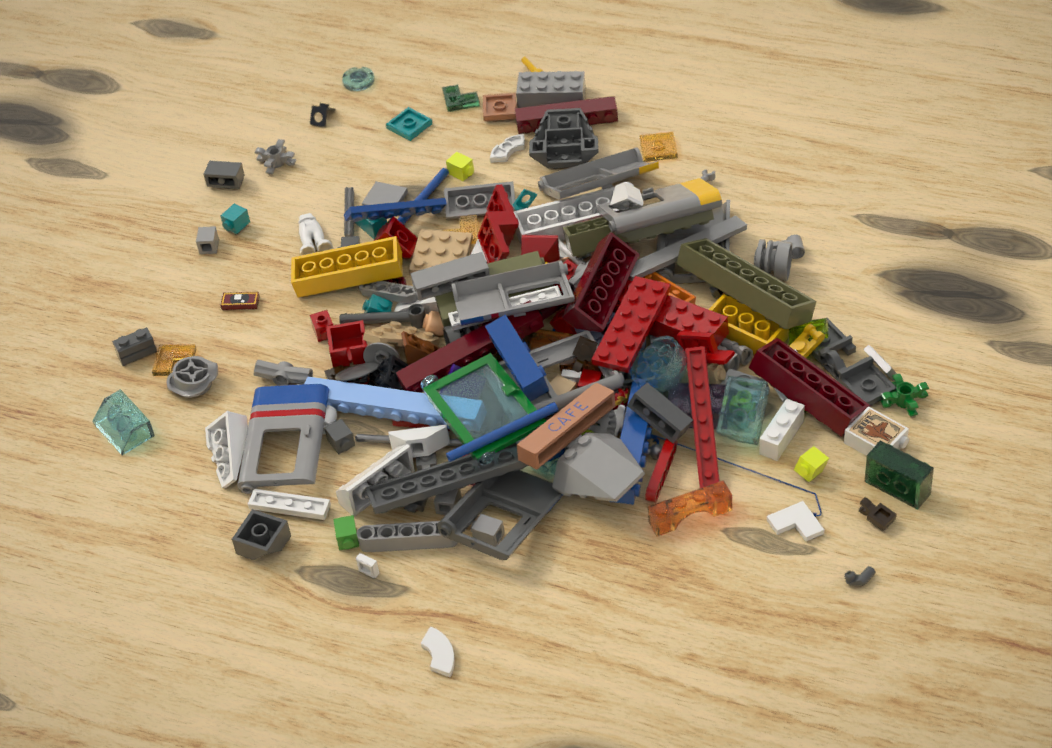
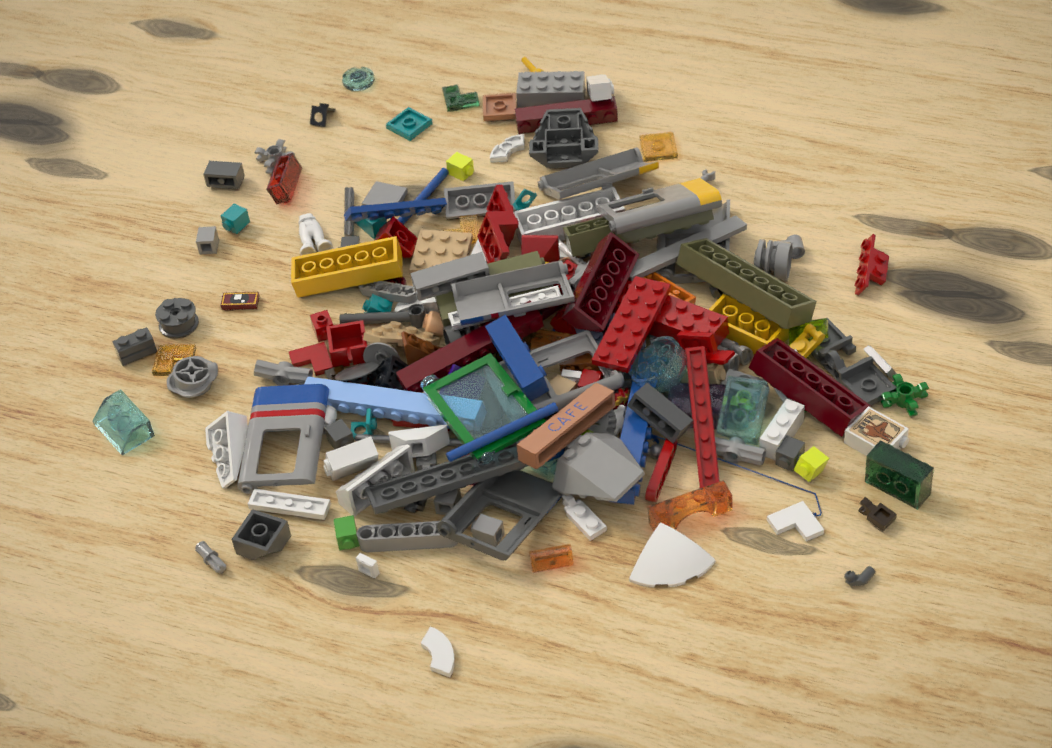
dark brown plate [572,335,598,373] -> none
white slope [610,182,644,211] -> none
none -> dark grey wheel [155,298,199,338]
none -> light grey axle [195,541,226,574]
none -> clear red brick [266,153,302,205]
none -> red tile [288,342,333,376]
none -> white brick [323,436,378,481]
none -> teal bracket [351,408,377,440]
none -> clear orange brick [529,544,574,573]
none -> white hinge [562,495,607,541]
none -> white brick [586,74,614,101]
none -> white brick [629,522,716,588]
none -> light grey piece [715,437,766,466]
none -> dark grey brick [775,435,805,472]
none -> red bracket [854,234,889,296]

